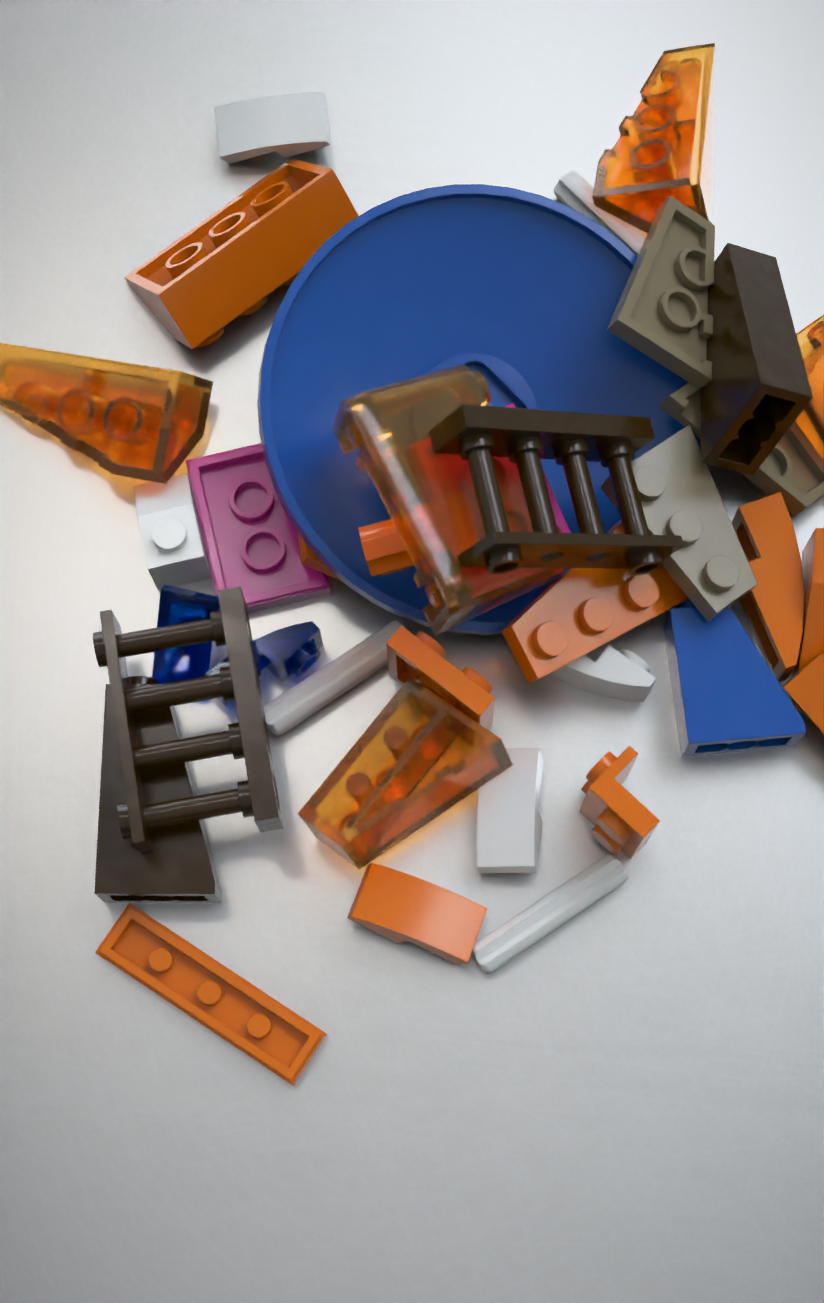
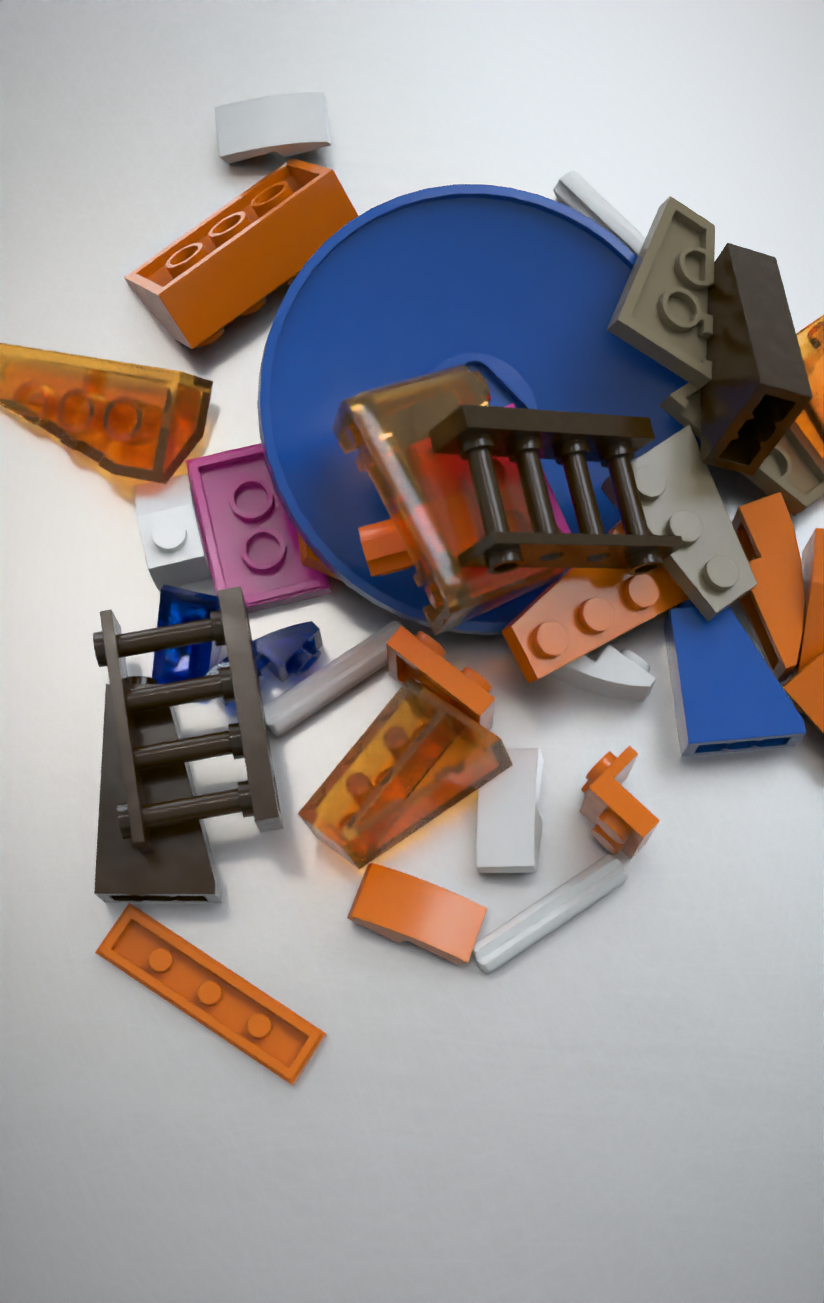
clear orange wedge [592,42,717,233] -> none

